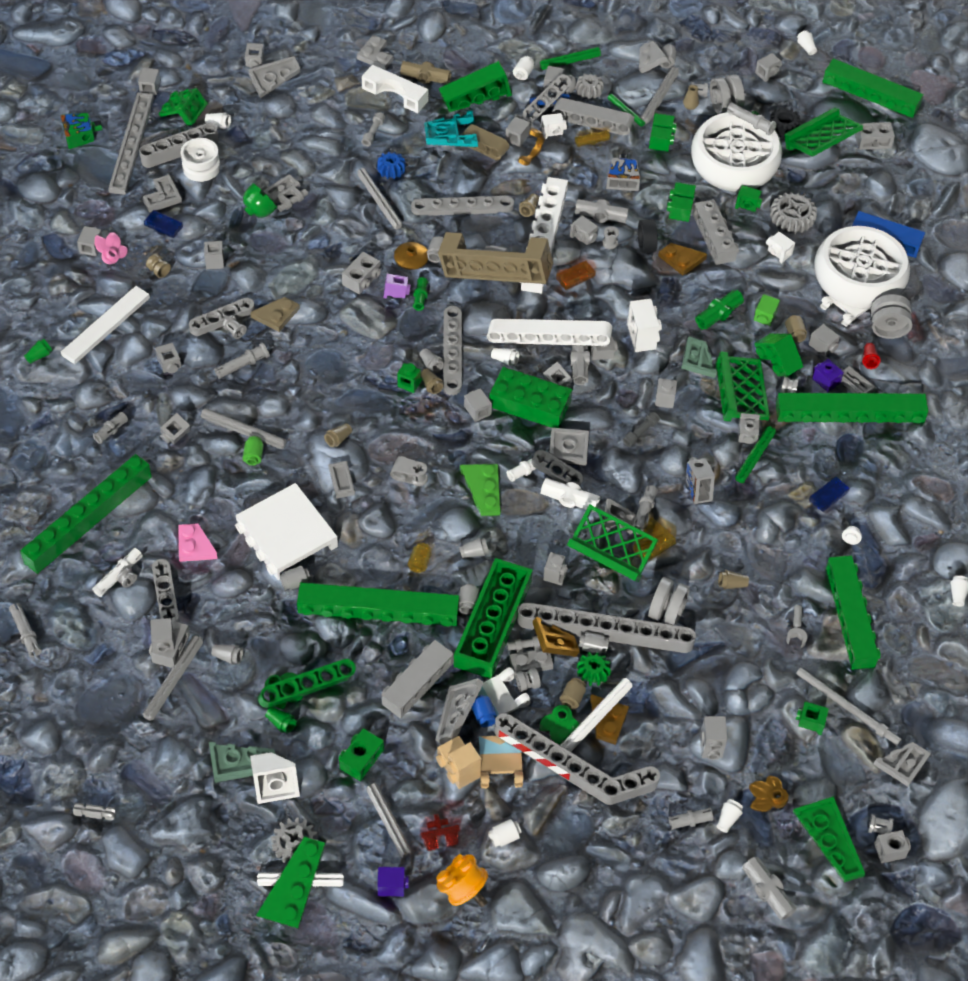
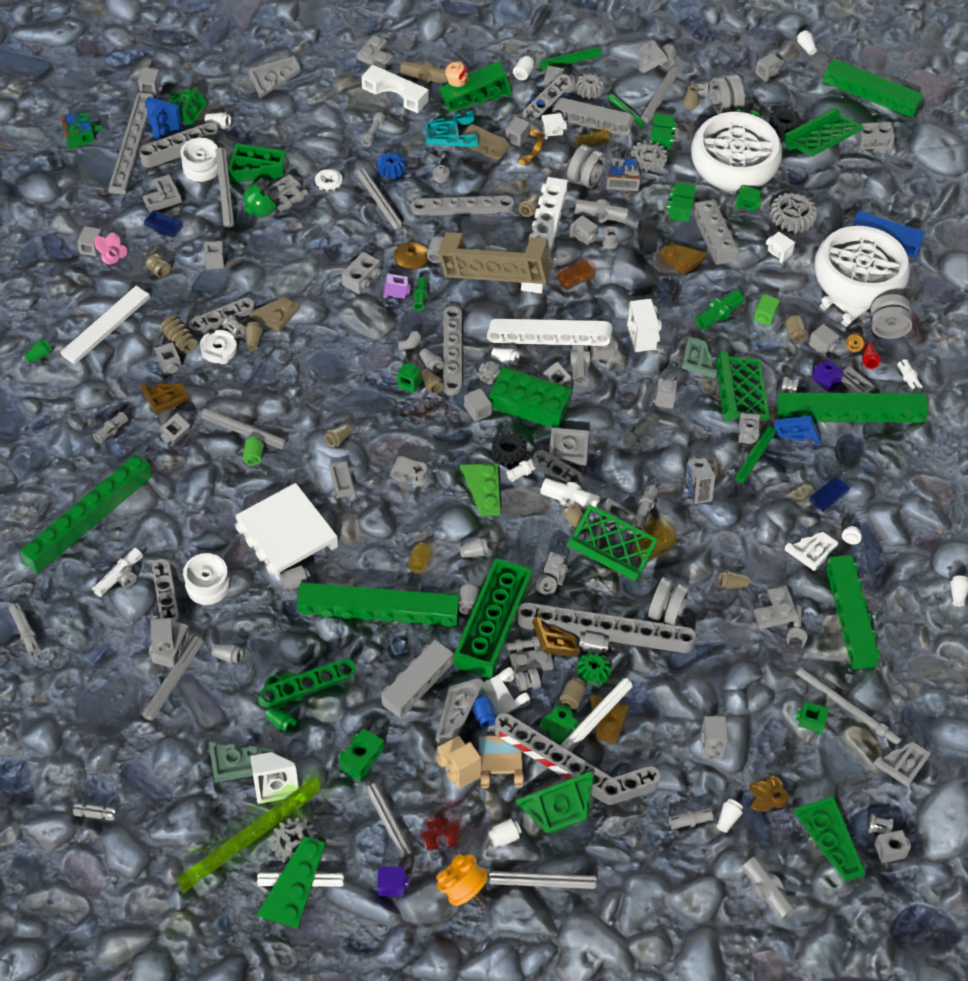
bright pink wing [179,523,218,562] -> none
light grey pin [214,343,270,379] -> none
light grey brick [245,43,264,68] -> none
light grey pin [727,102,776,136] -> none
green brick [754,334,804,376] -> none
none -> pearl gold wing [140,383,190,415]
none -> blue bracket [145,97,182,141]
none -> dark tan piece [161,315,198,355]
none -> clear neon green tile [176,777,321,893]
none -> white wheel [183,553,229,605]
none -> white plate [200,330,237,364]
none -> light grey axle [216,147,234,228]
none -> green wedge [228,143,288,183]
none -> dark tan cone [245,322,263,351]
none -> white gear [315,169,342,191]
none -> light grey arm [398,331,421,350]
none -> light grey tile [433,165,450,183]
none -> light nougat head [445,62,469,87]
none -> light grey gear [478,361,501,384]
none -> light grey axle [489,871,597,889]
none -> black tyre [492,431,526,467]
none -> green wing [516,772,594,835]
none -> light grey tile [536,574,557,596]
none -> dark tan cone [563,504,588,533]
none -> light grey wheel [567,144,606,188]
none -> light grey gear [630,140,667,172]
none -> light grey plate [754,586,798,630]
none -> blue wing [774,416,822,444]
none -> white wing [784,532,839,571]
none -> pearl gold tile [846,333,865,352]
none -> white pin [897,359,923,394]

